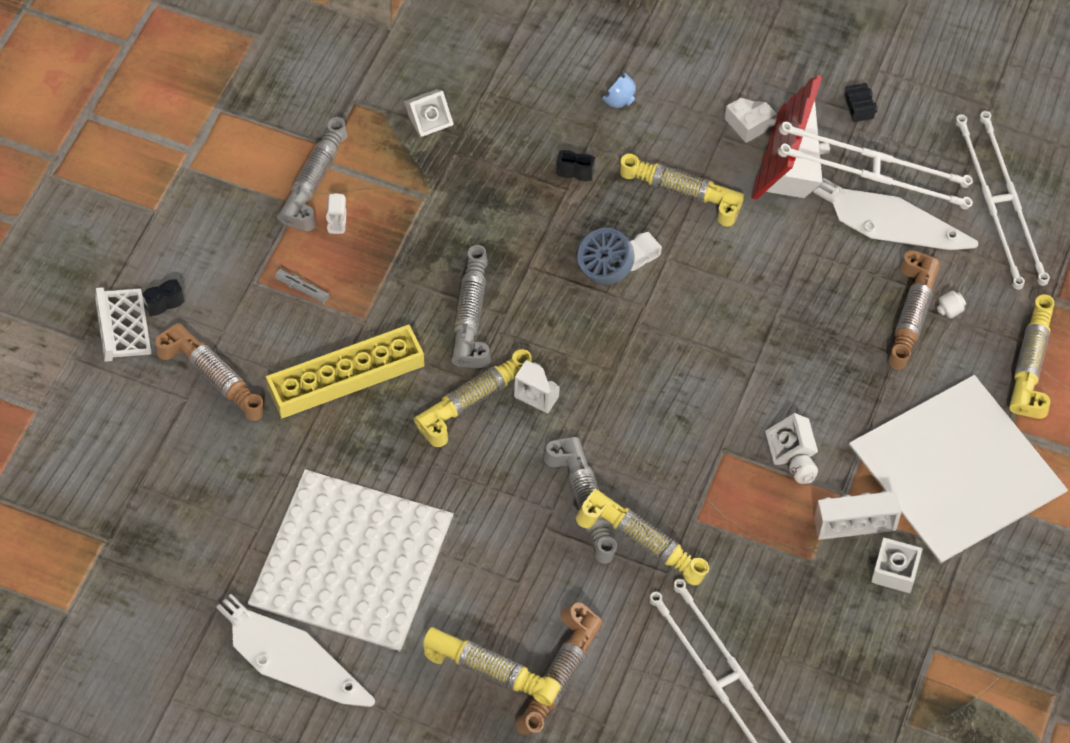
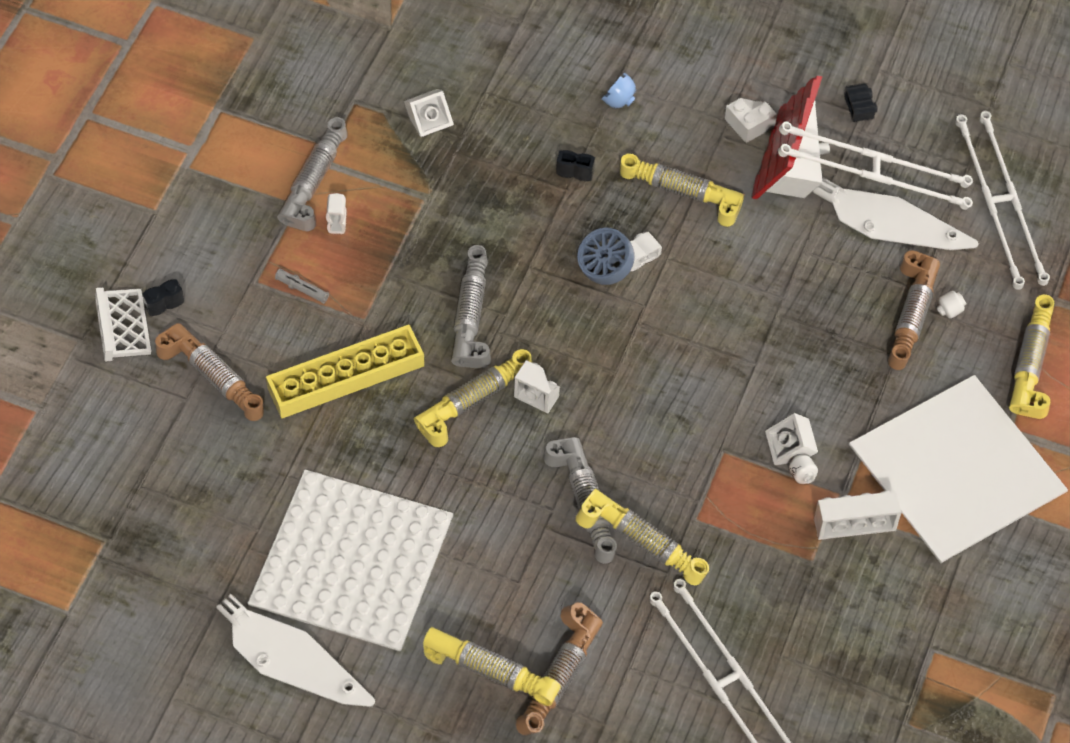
white slope [871,537,923,593] -> none

